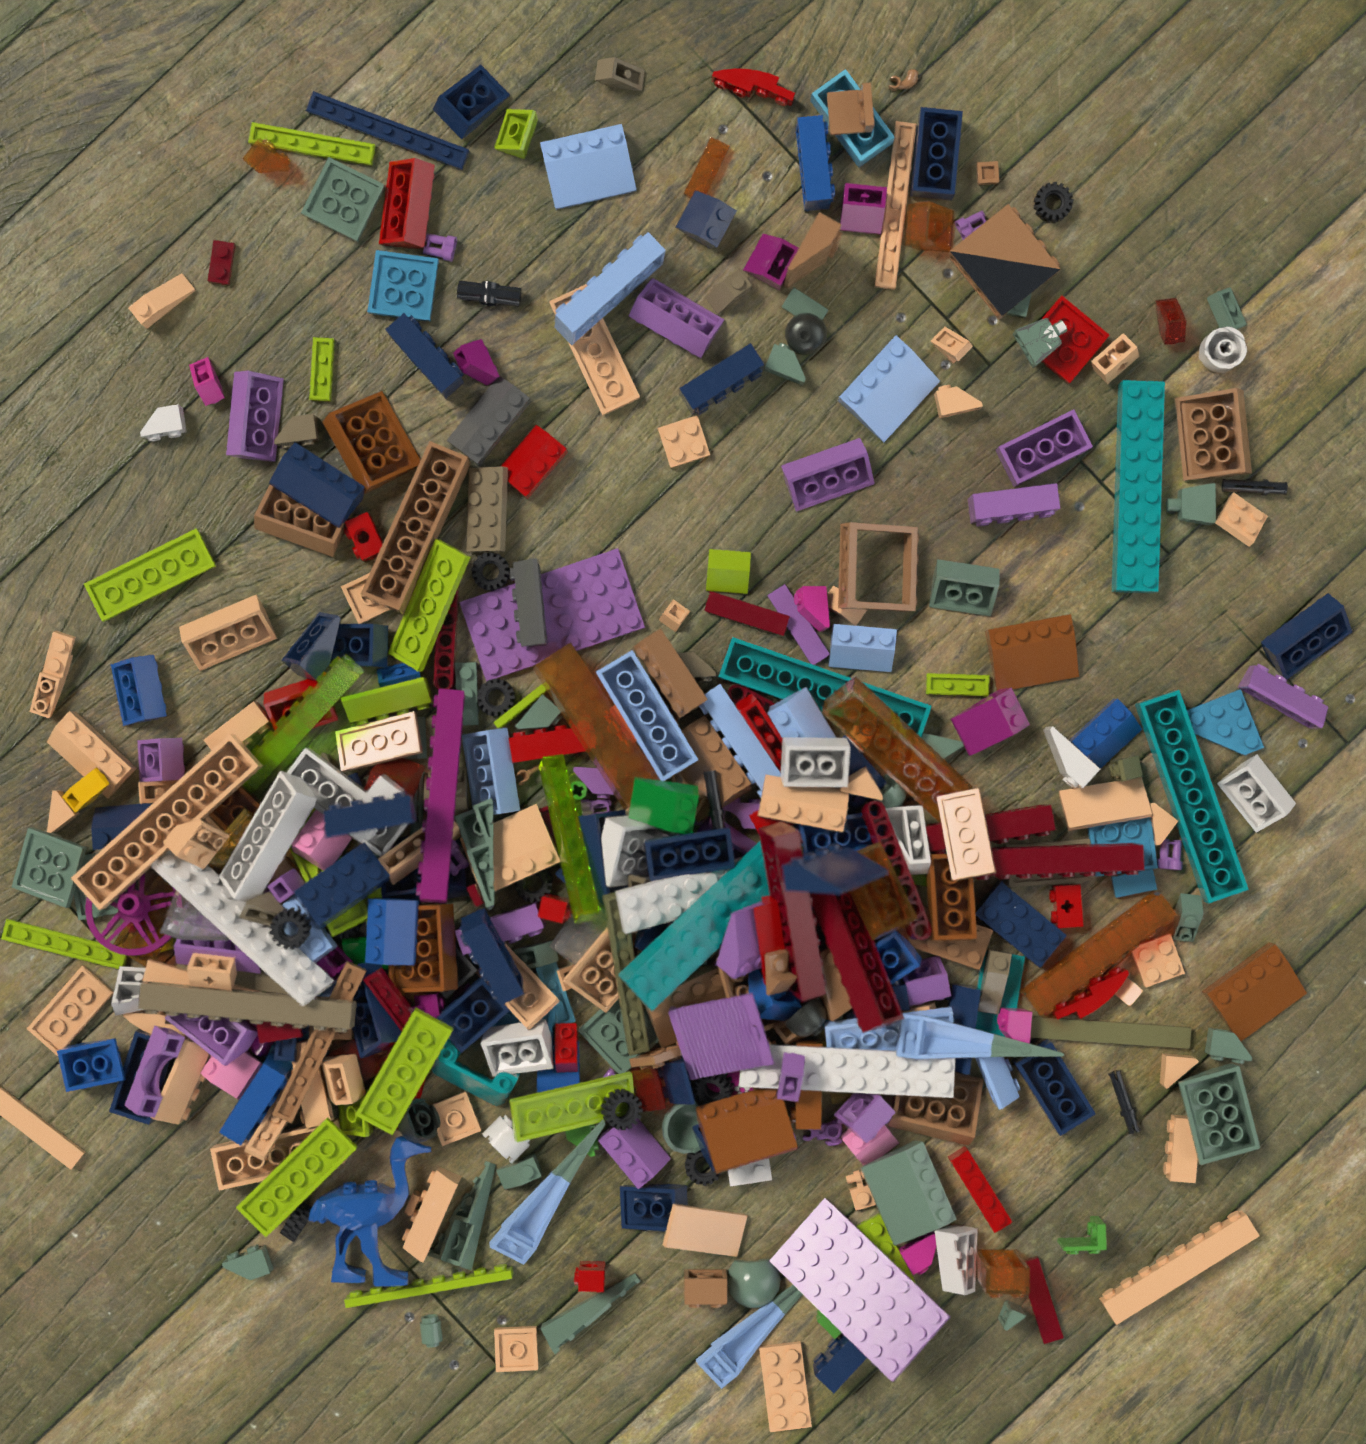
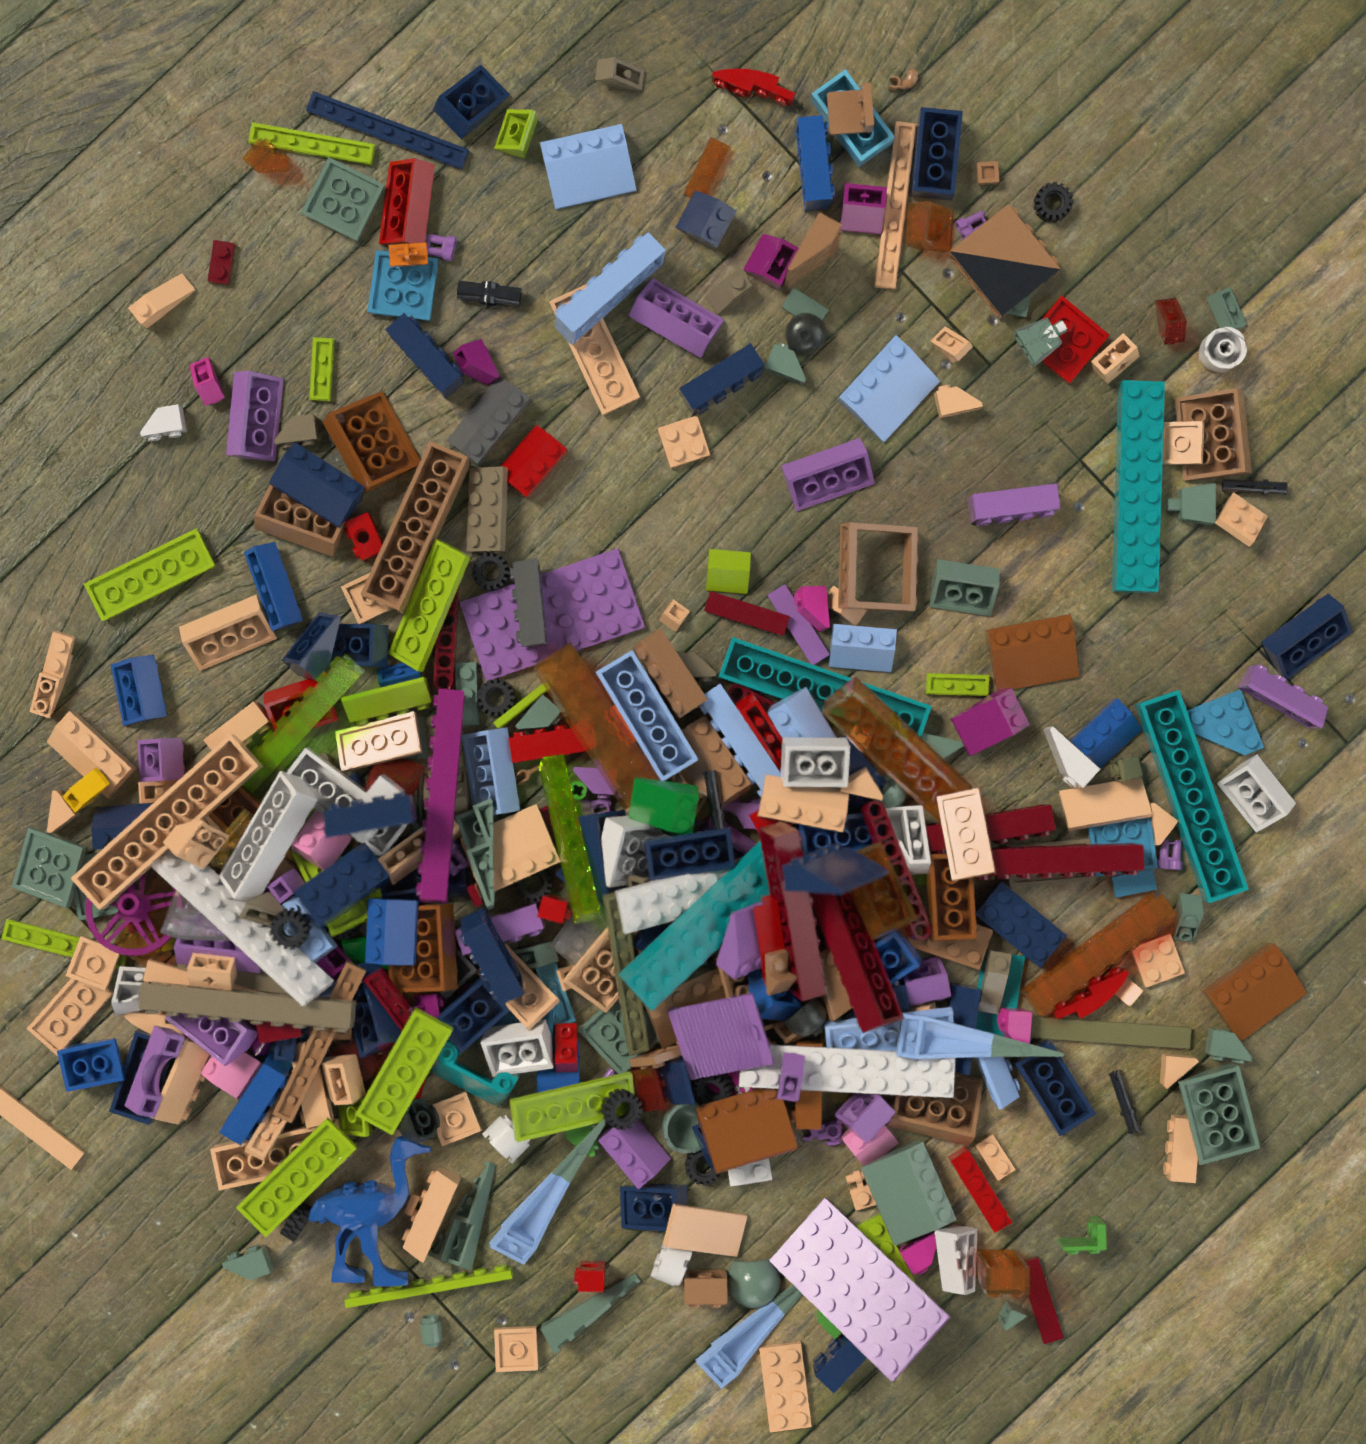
sand green slope [496,1153,543,1190] -> none
medium lavender brick [995,410,1093,487] -> none
red brick [1049,883,1083,928] -> none
light nougat brick [1099,1210,1259,1325] -> none
none -> light nougat plate [65,936,121,991]
none -> blue brick [244,542,303,631]
none -> orange hips [389,243,428,267]
none -> white brick [650,1240,693,1288]
none -> light nougat plate [974,1133,1015,1181]
none -> light nougat plate [1162,421,1204,465]

